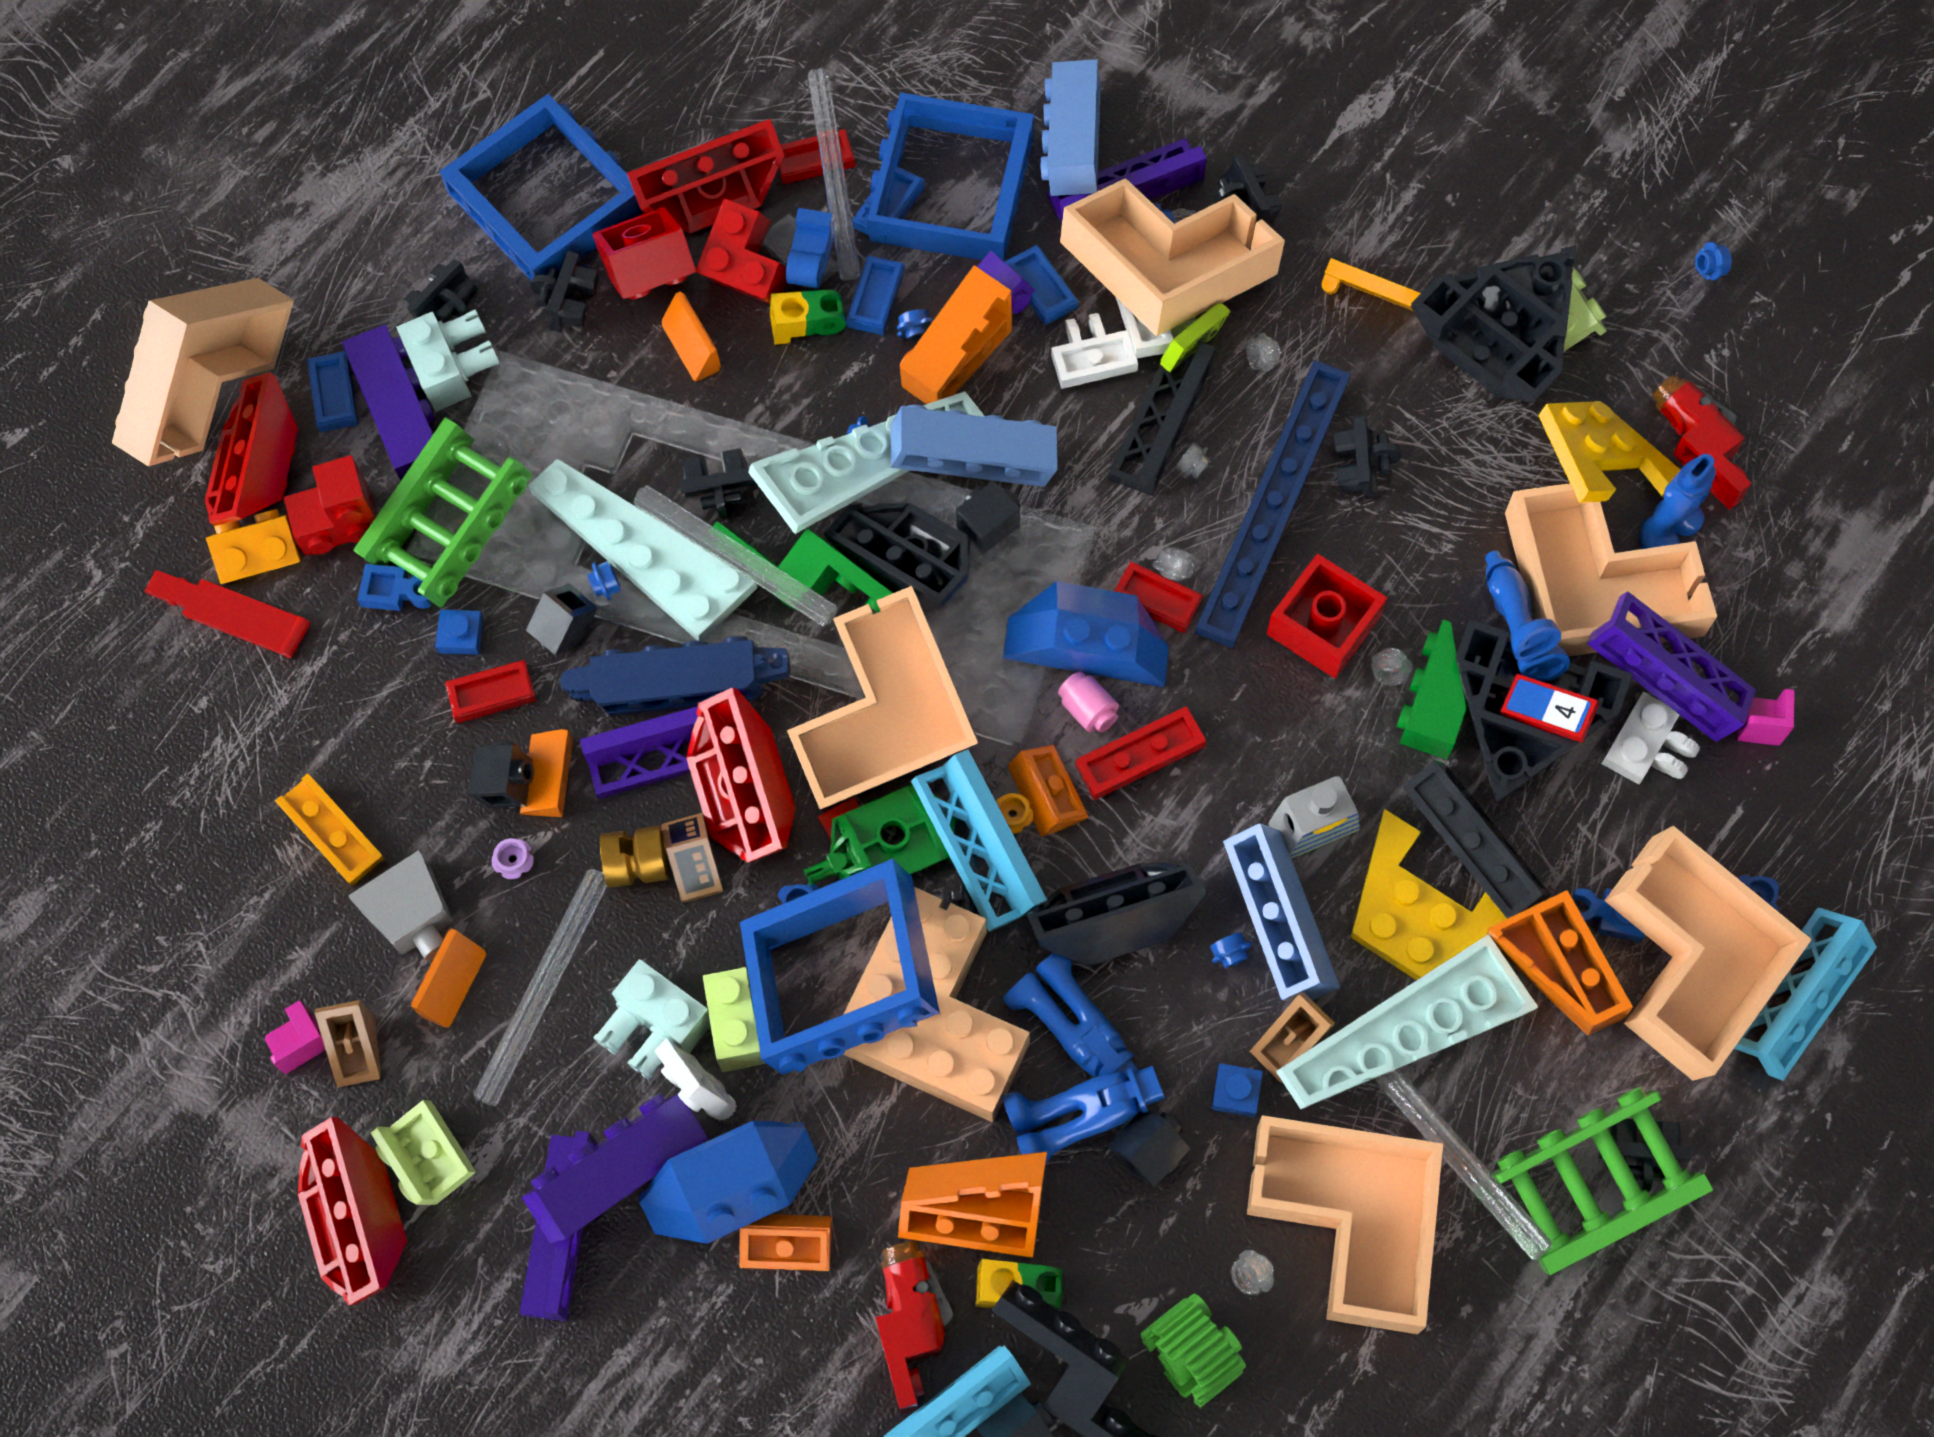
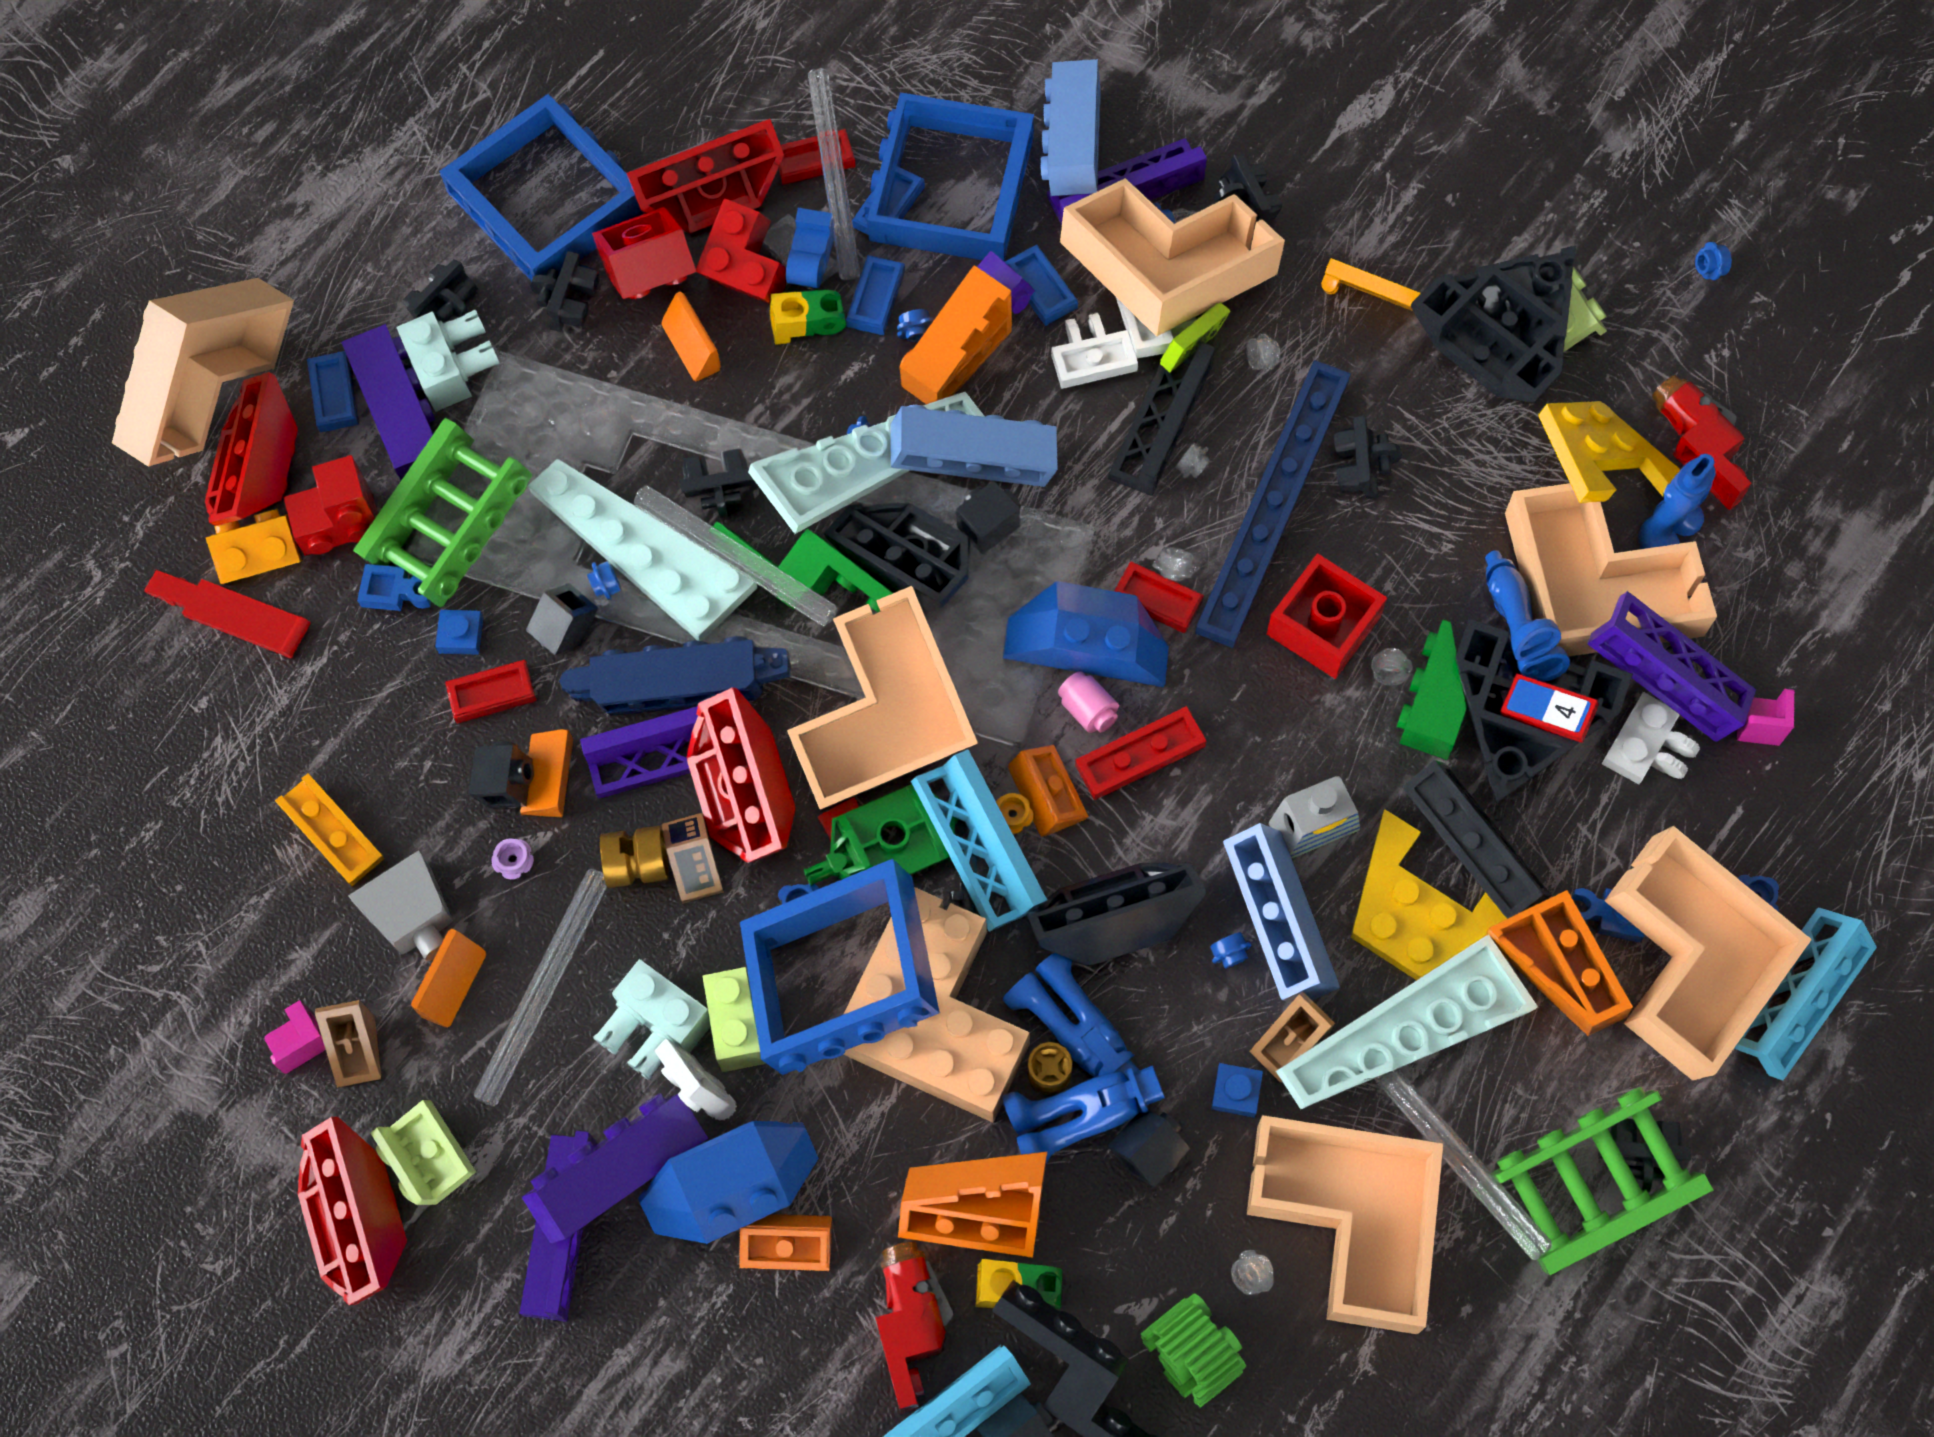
none -> pearl gold wheel [1028,1042,1072,1096]

